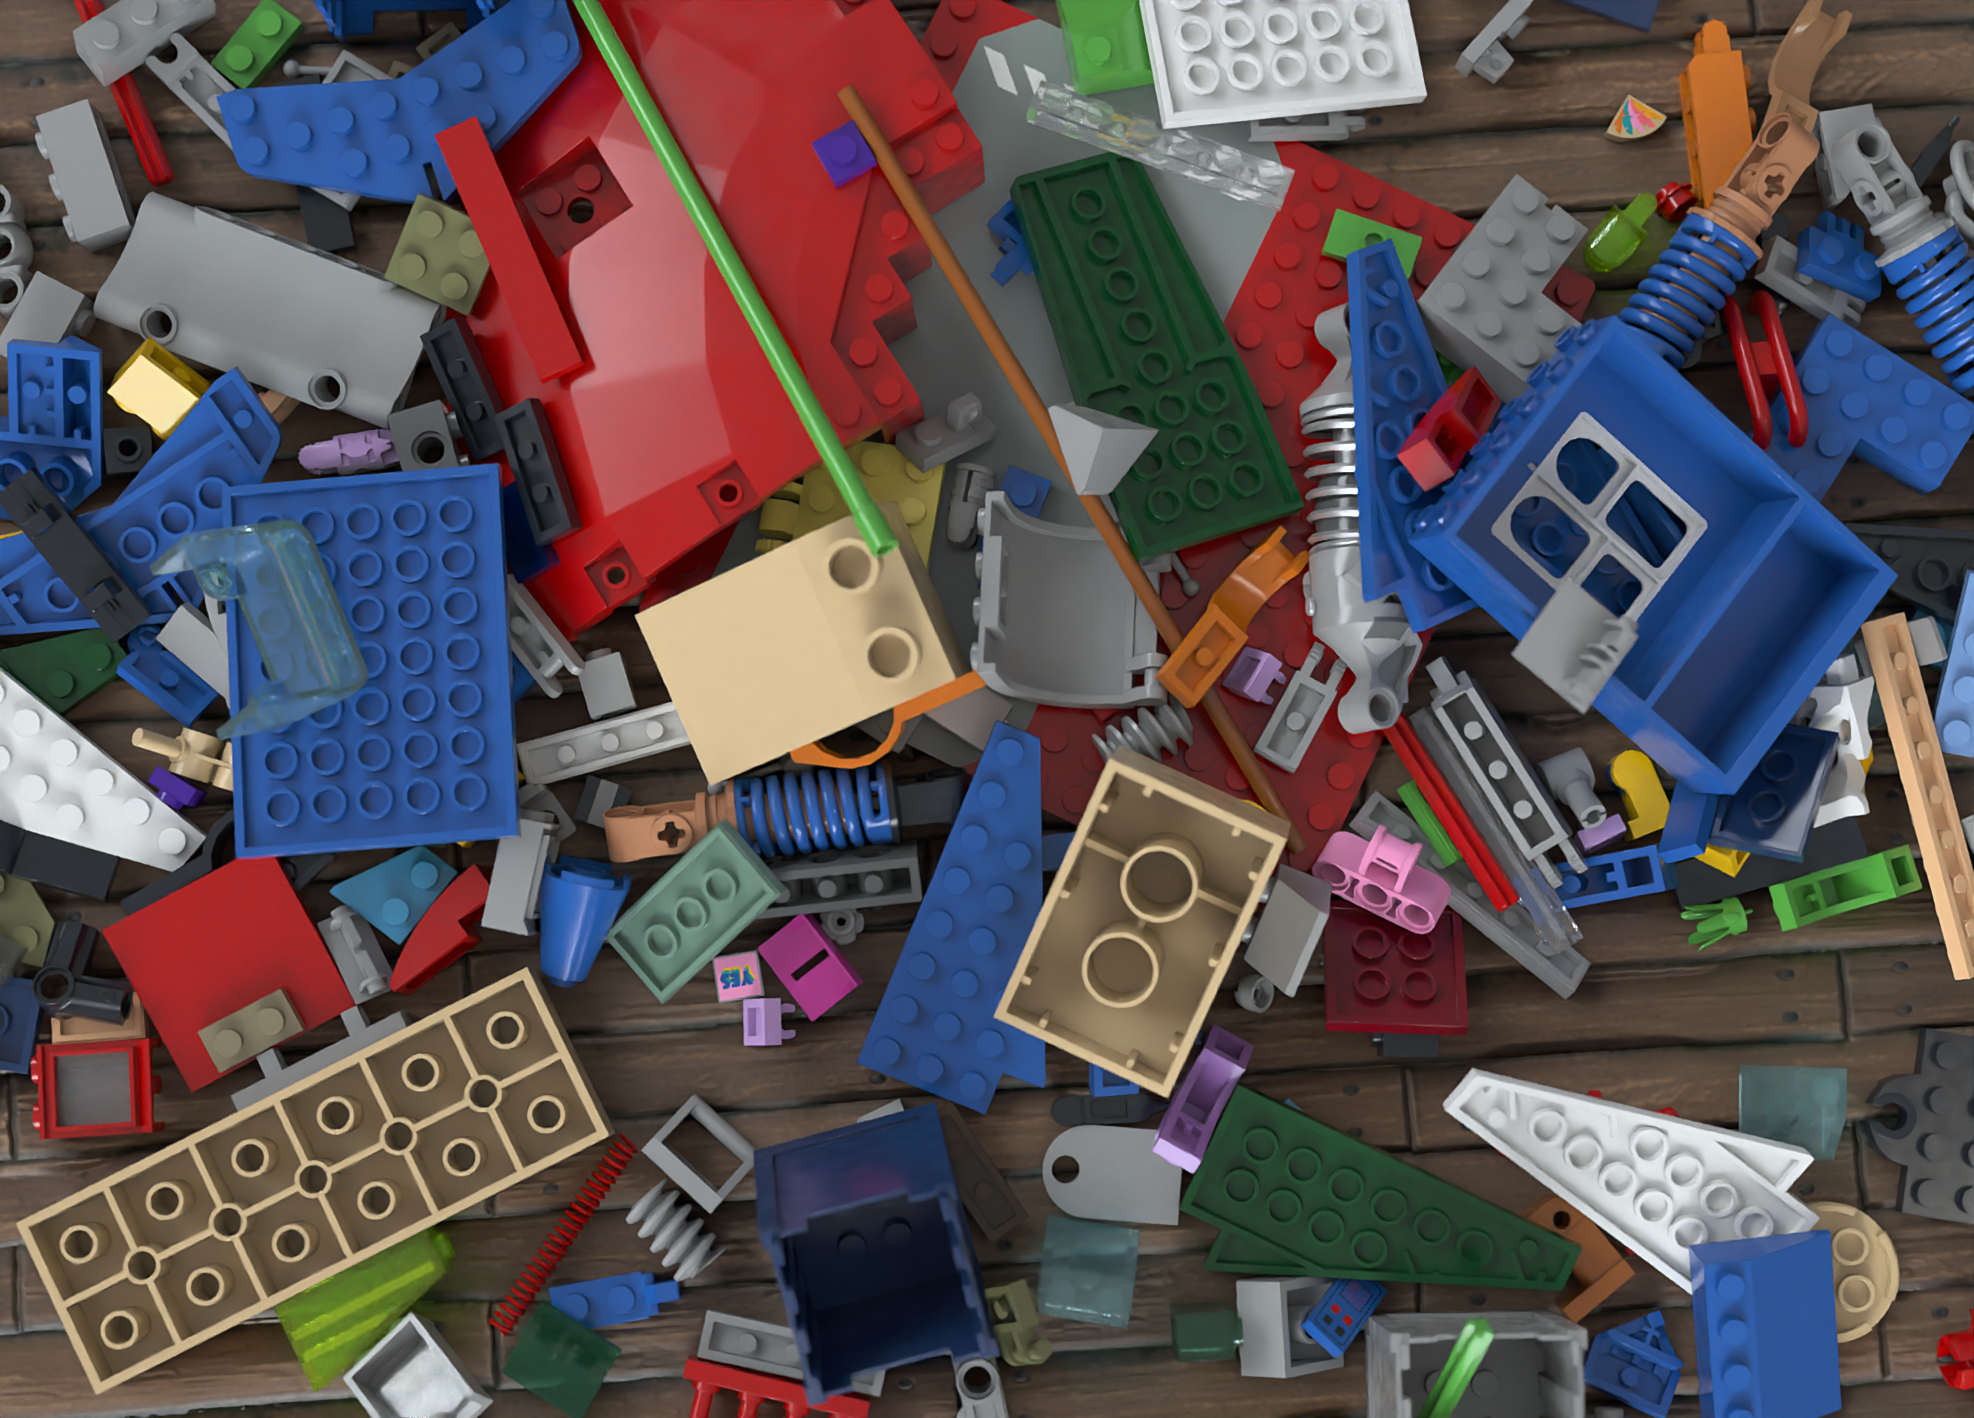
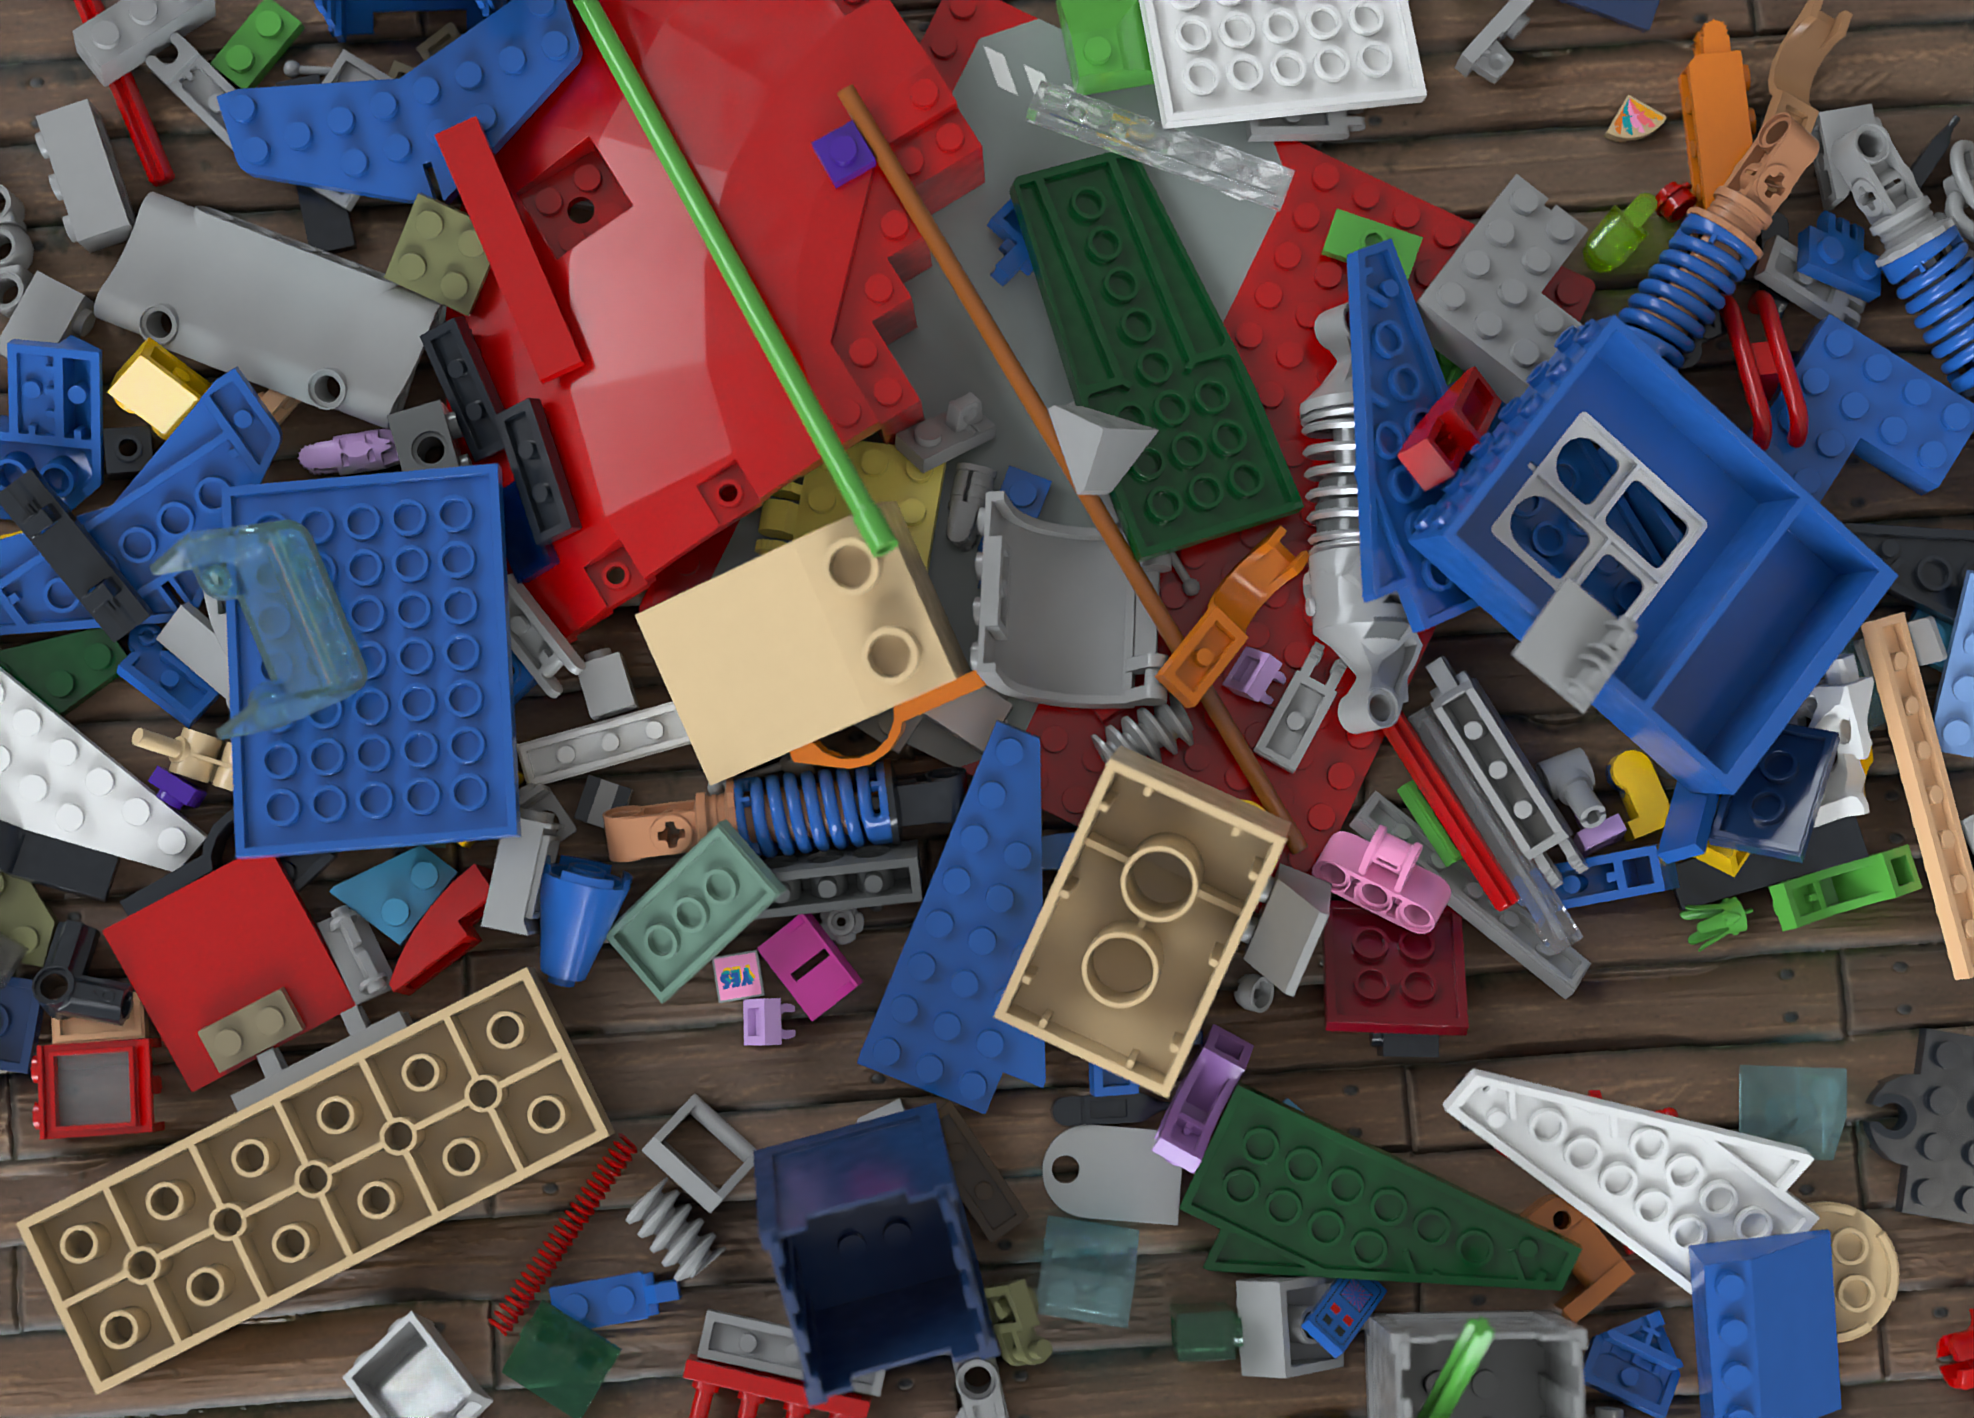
clear neon green slope [274,1226,455,1392] -> none

